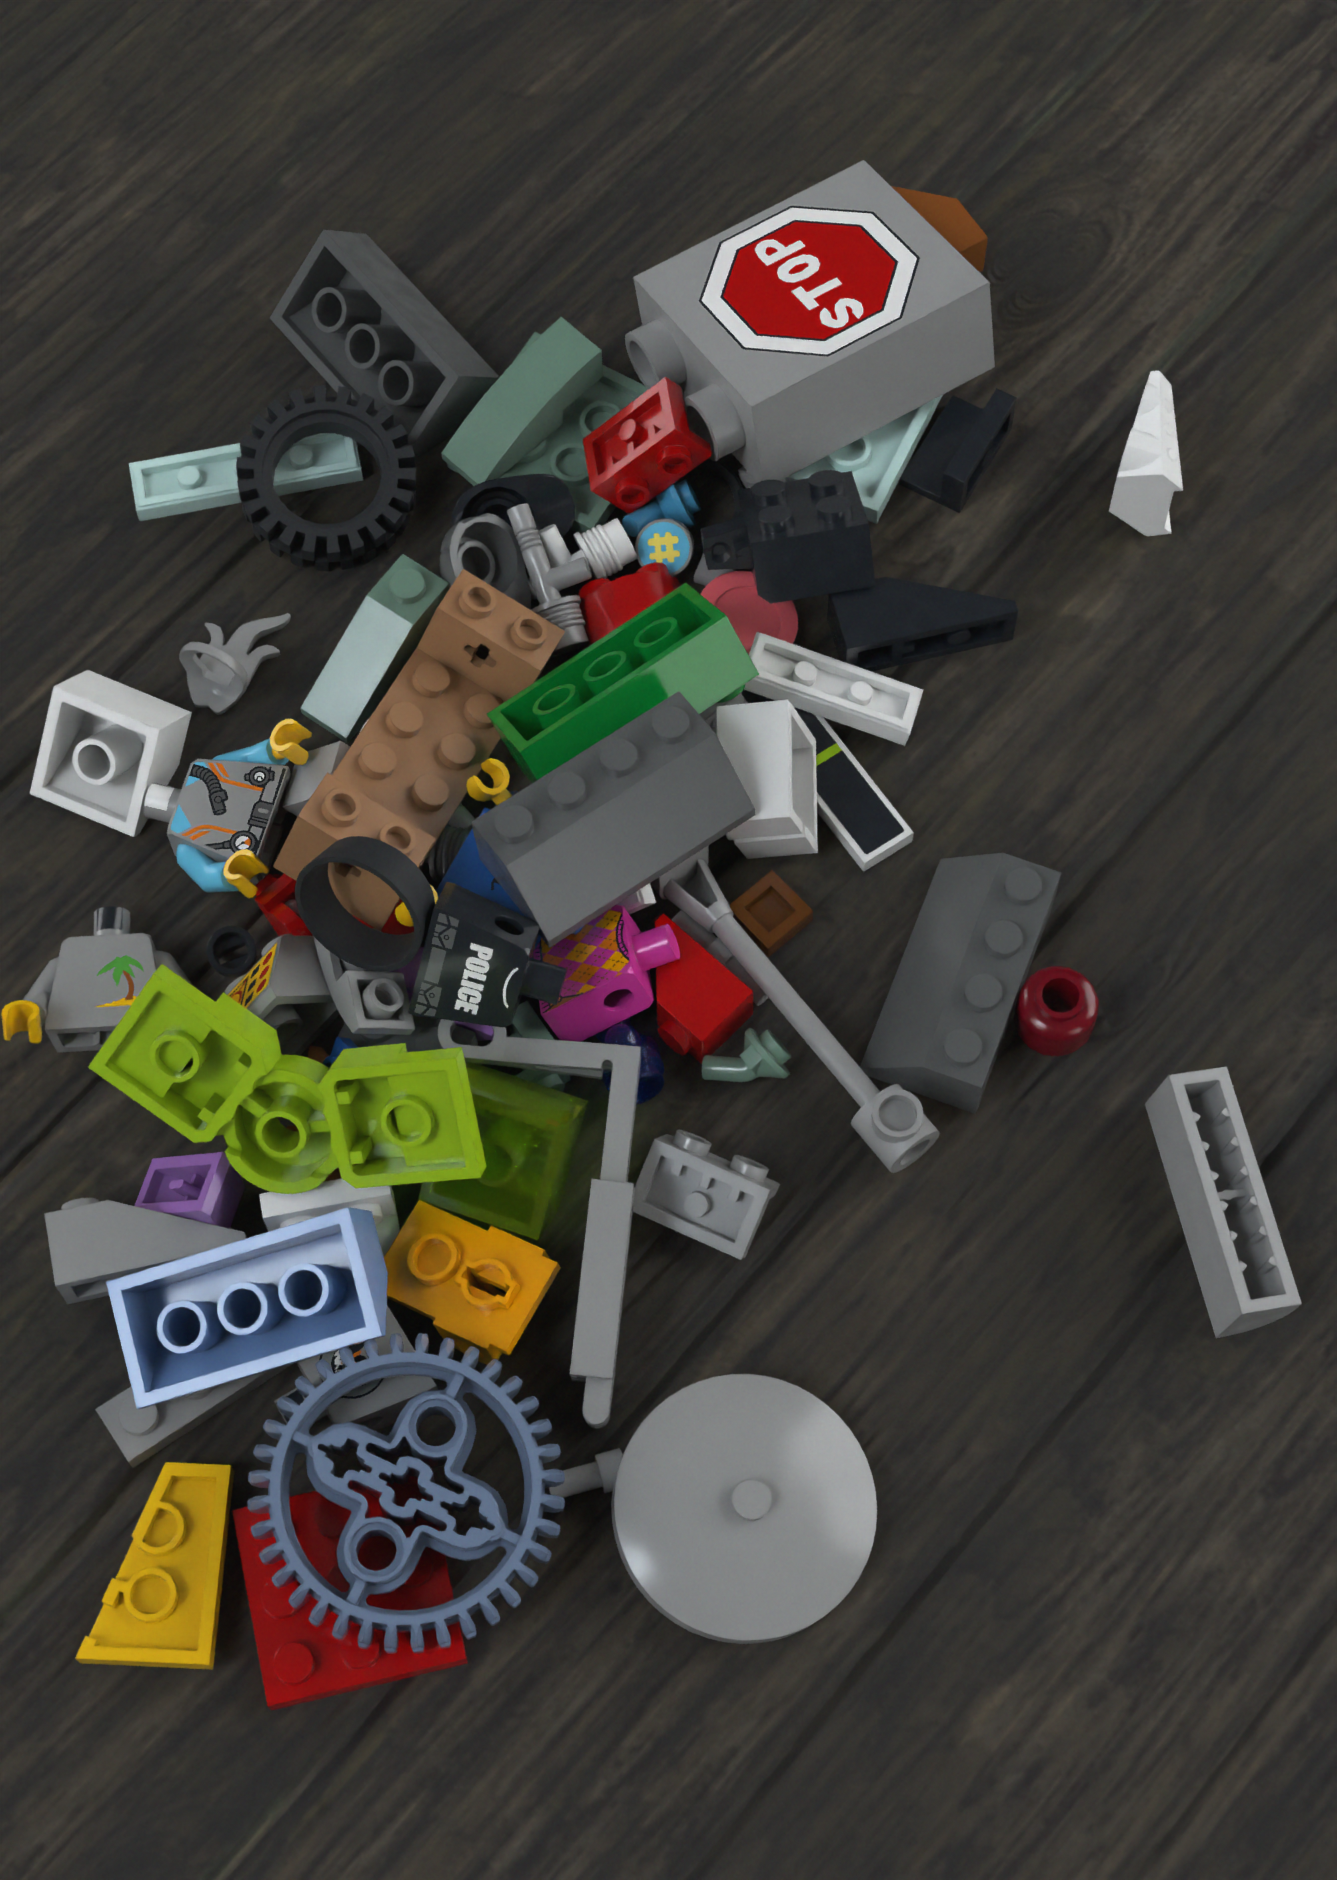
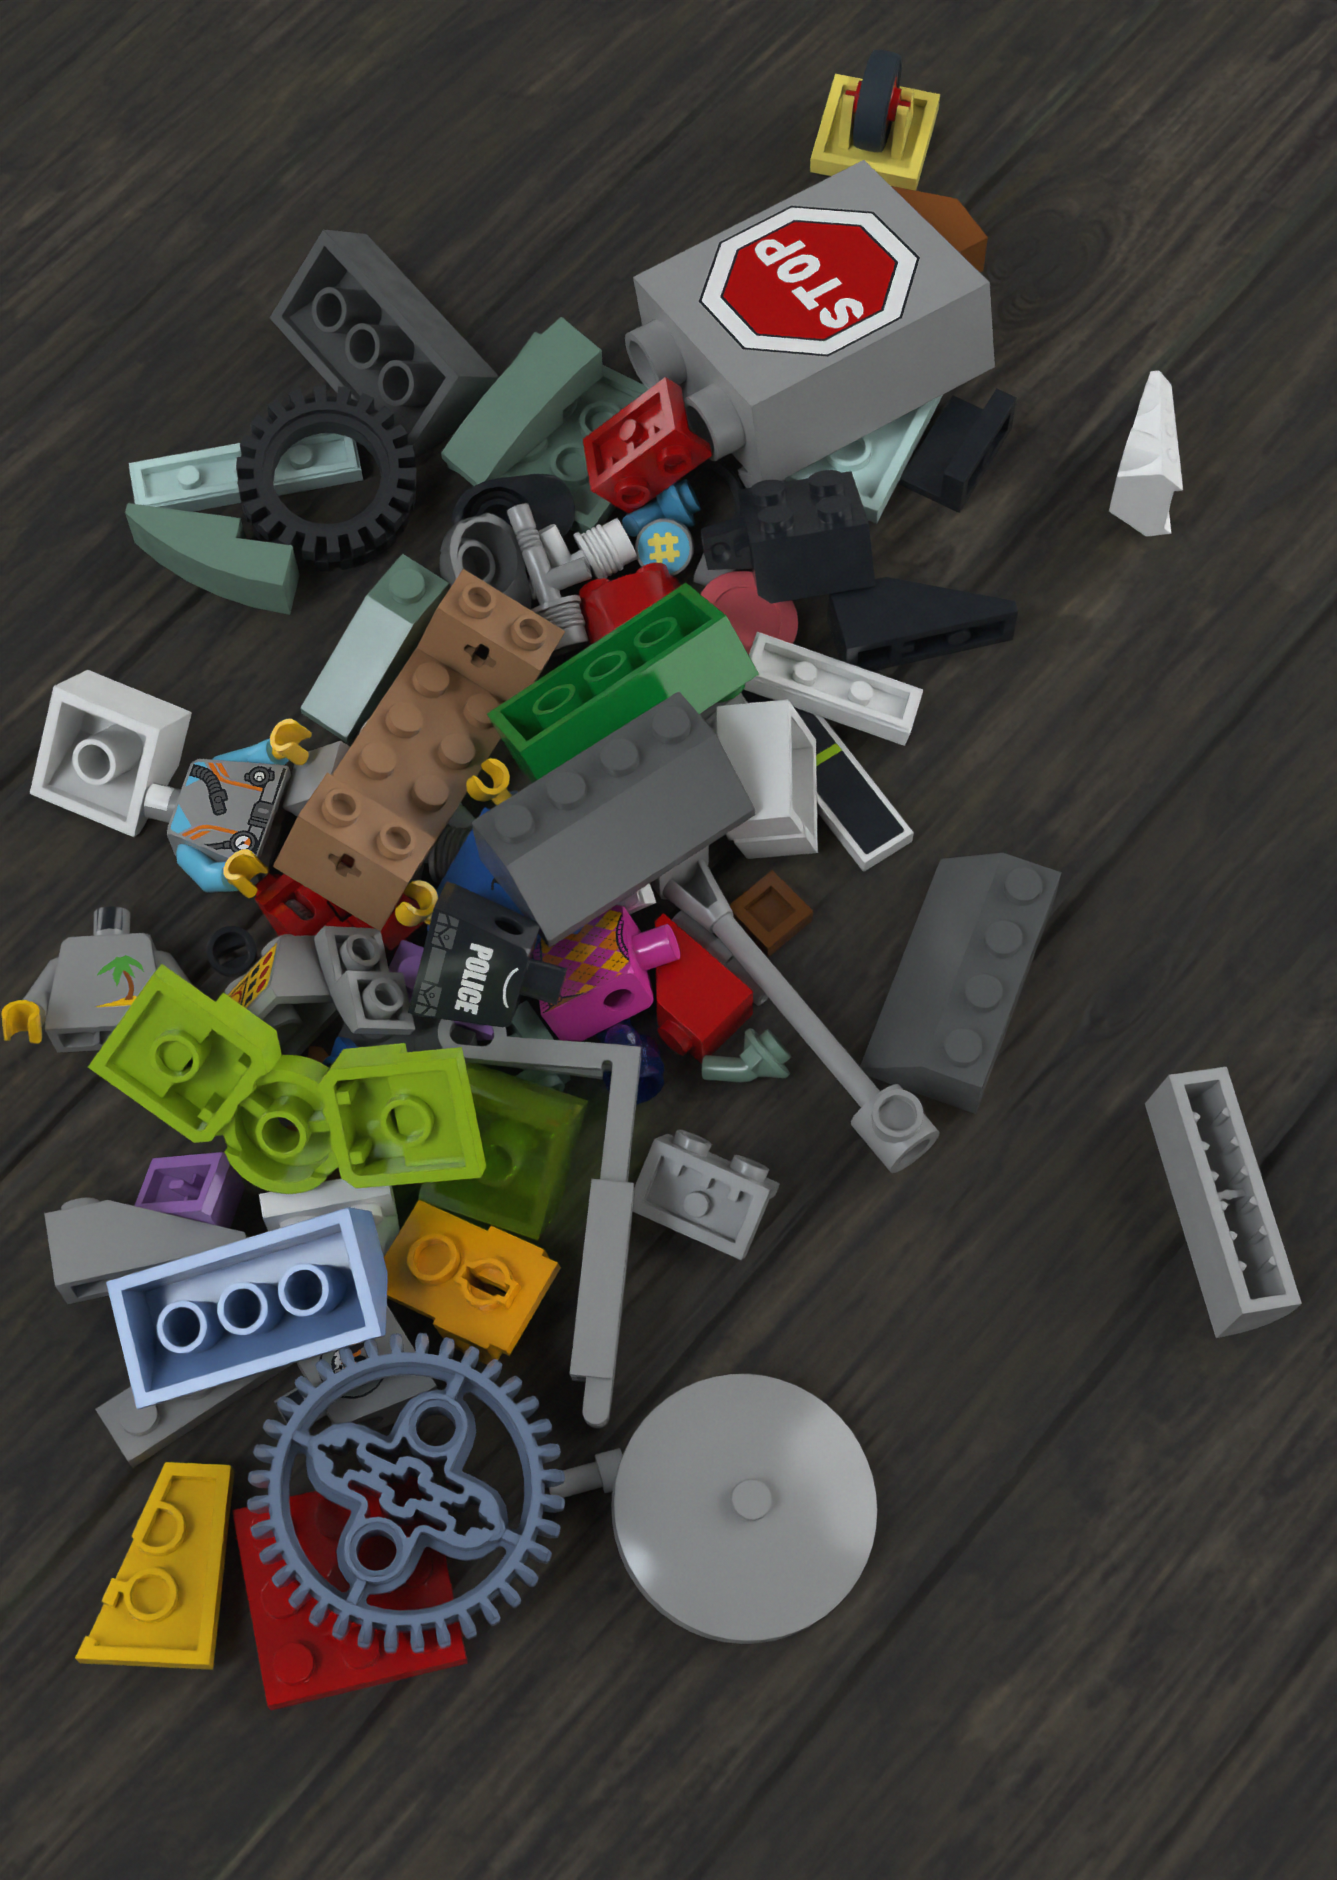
light grey piece [179,613,291,715] -> none
black tyre [295,836,435,972] -> none
dark red head [1014,965,1099,1057] -> none
none -> sand green slope [125,503,300,615]
none -> light yellow plate [810,50,940,191]

